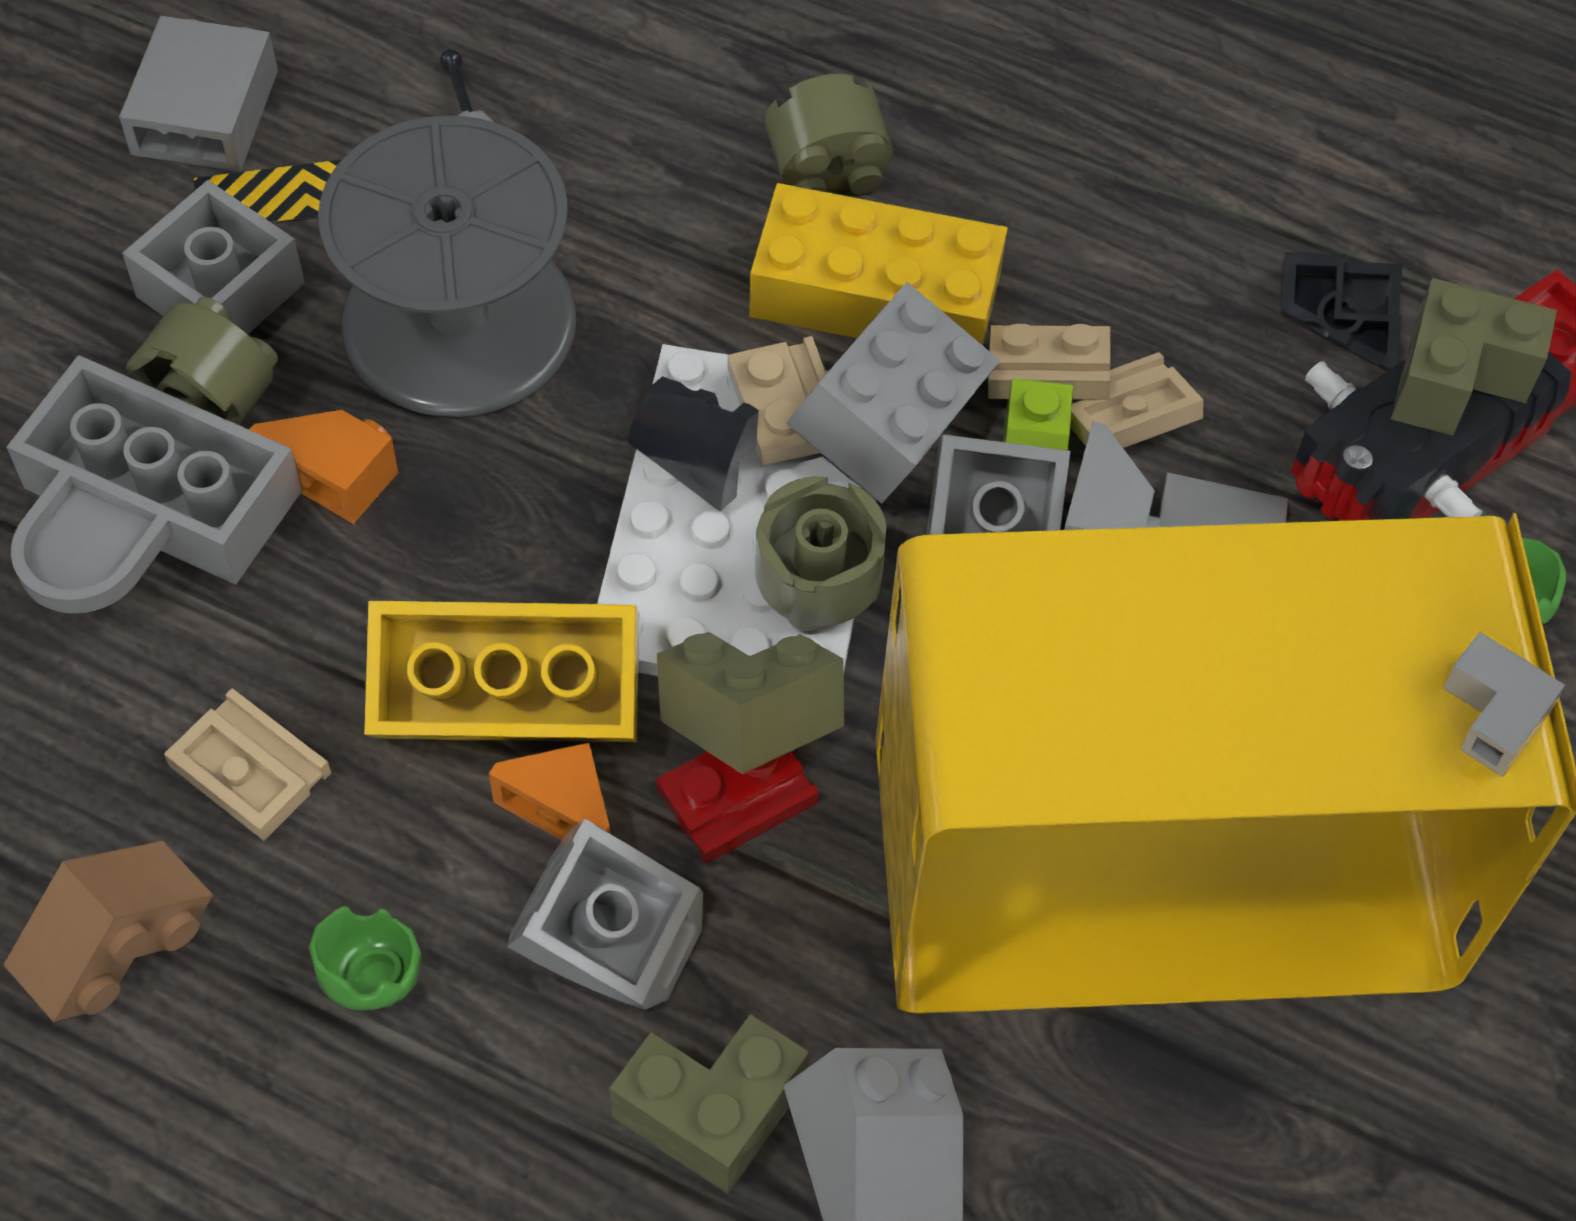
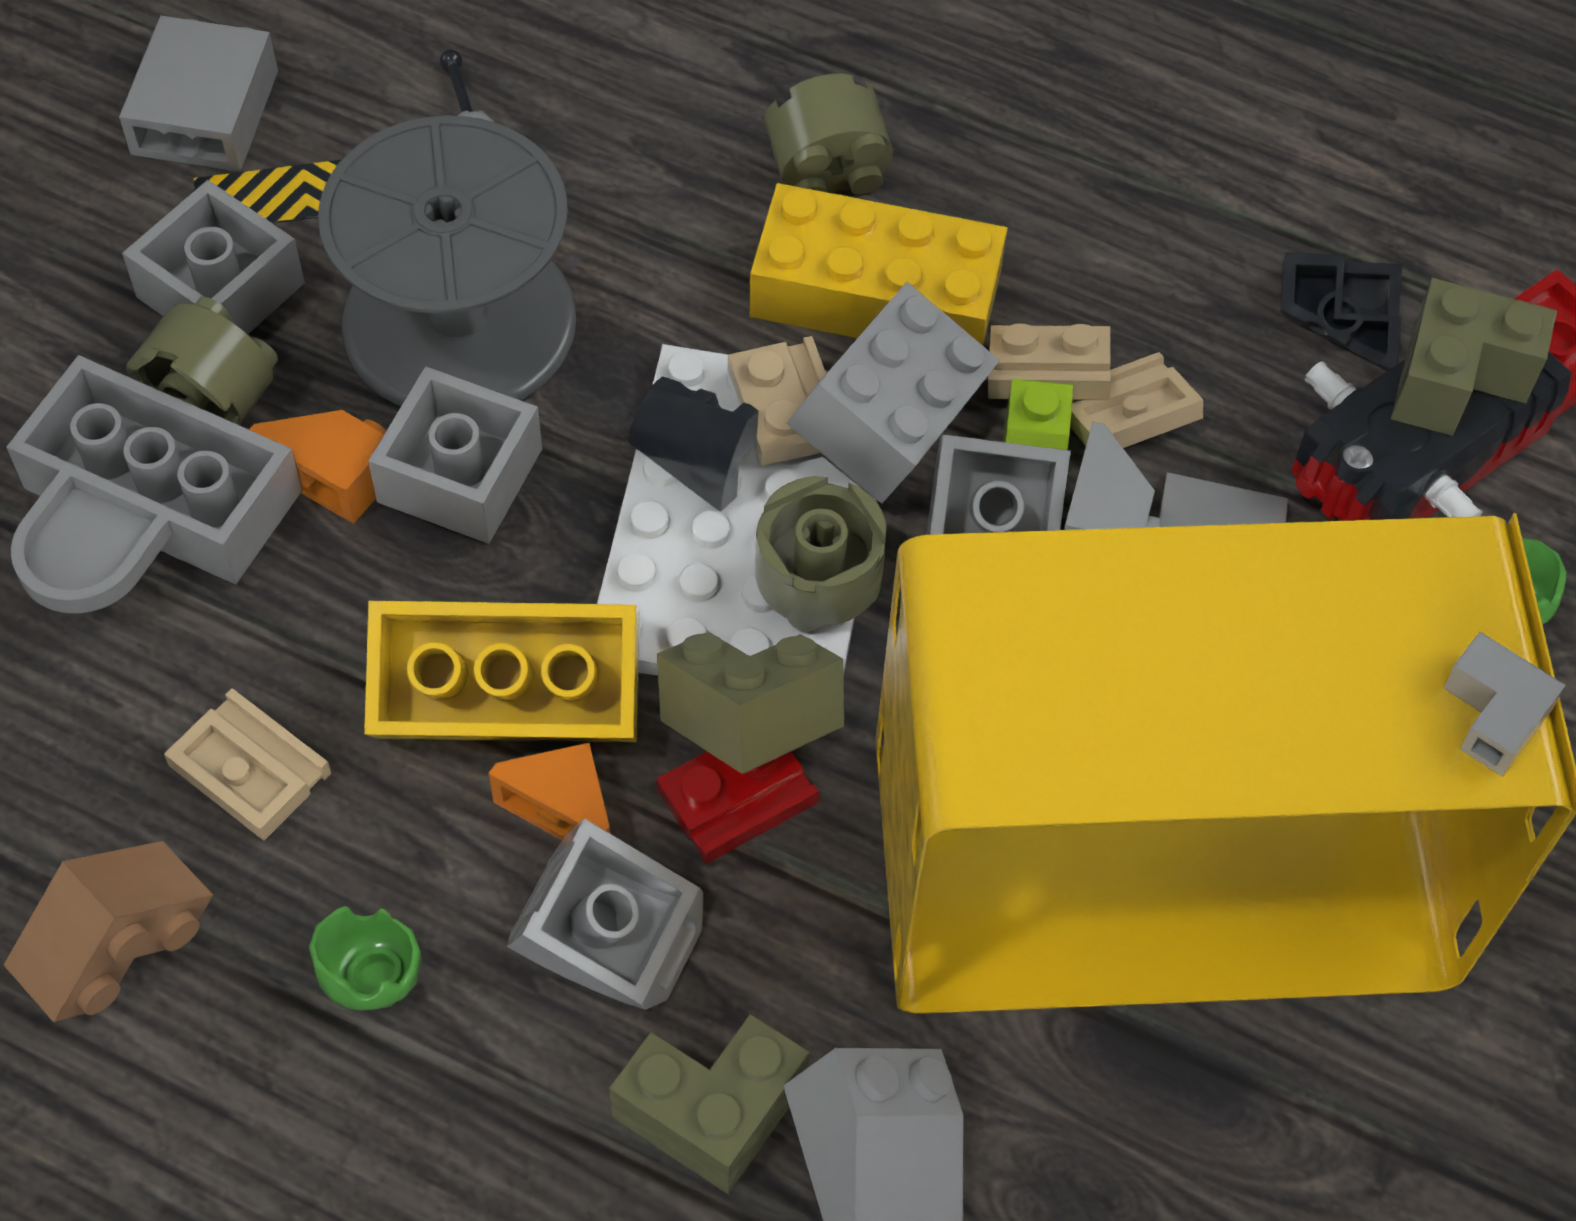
none -> light grey brick [368,366,542,544]

